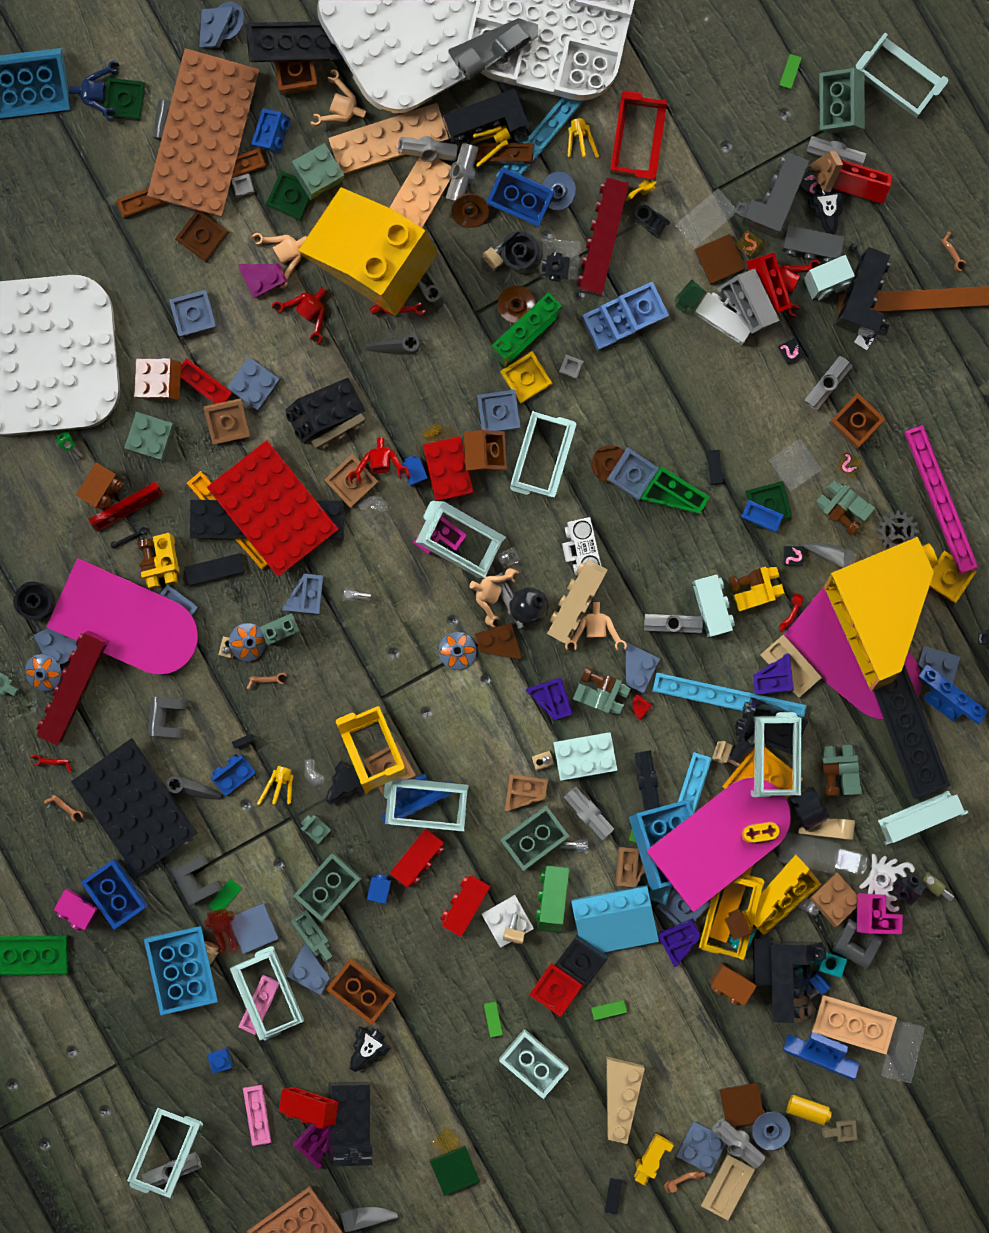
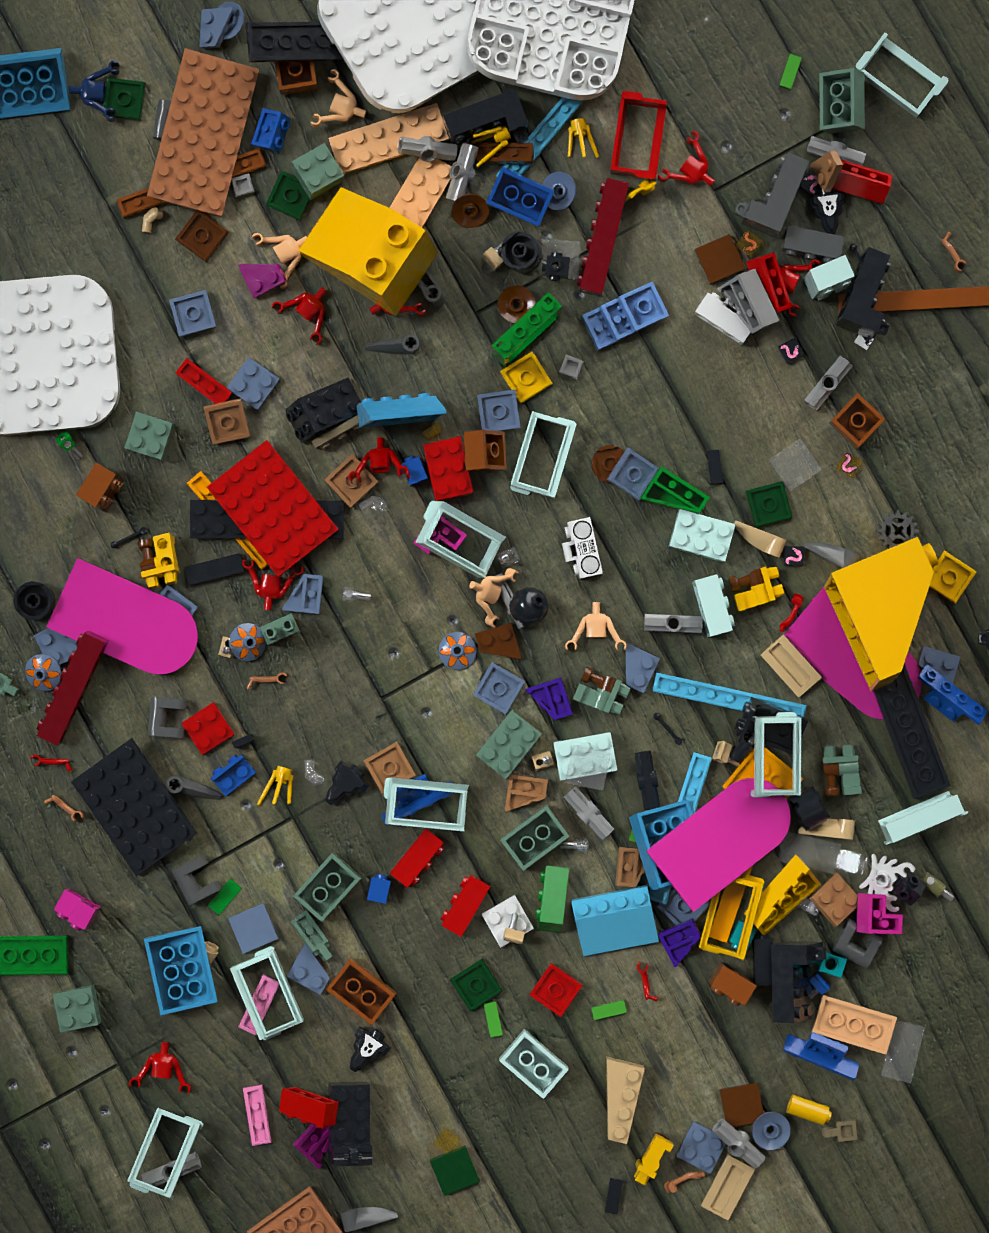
blue brick [81,859,148,929] -> none
red tile [89,482,164,532] -> none
brick [134,359,181,400] -> none
clear red piece [204,909,238,952] -> none
blue brick [207,1047,233,1073] -> none
sand green bracket [301,814,331,844] -> none
yellow piece [336,706,409,795] -> none
dark grey panel [448,18,538,80] -> none
tan wedge [547,559,608,645] -> none
black tile [555,935,608,987] -> none
red tile [632,694,652,720] -> none
black piece [633,204,670,239] -> none
clear piece [674,188,736,248] -> none
clear green brick [674,279,706,314] -> none
reddish brown brick [725,909,754,940] -> none
blue tile [741,500,784,533] -> none
yellow beam [742,822,779,843] -> none
dark purple wing [753,653,794,695] -> none
sand green hips [815,481,875,536] -> none
dark pink tile [904,425,978,575] -> none
none -> sand green brick [53,985,101,1032]
none -> red piece [129,1041,191,1093]
none -> tan arm [142,208,163,233]
none -> red plate [181,702,234,755]
none -> red piece [242,559,304,610]
none -> dark azure slope [357,393,446,428]
none -> dark green tile [450,958,503,1012]
none -> sand blue plate [473,662,525,714]
none -> sand green brick [476,710,541,779]
none -> clear tile [565,745,611,791]
none -> red piece [636,961,658,1001]
none -> black hinge [653,713,682,745]
none -> red piece [657,131,715,186]
none -> light aqua brick [668,509,735,563]
none -> tan piece [734,520,786,558]

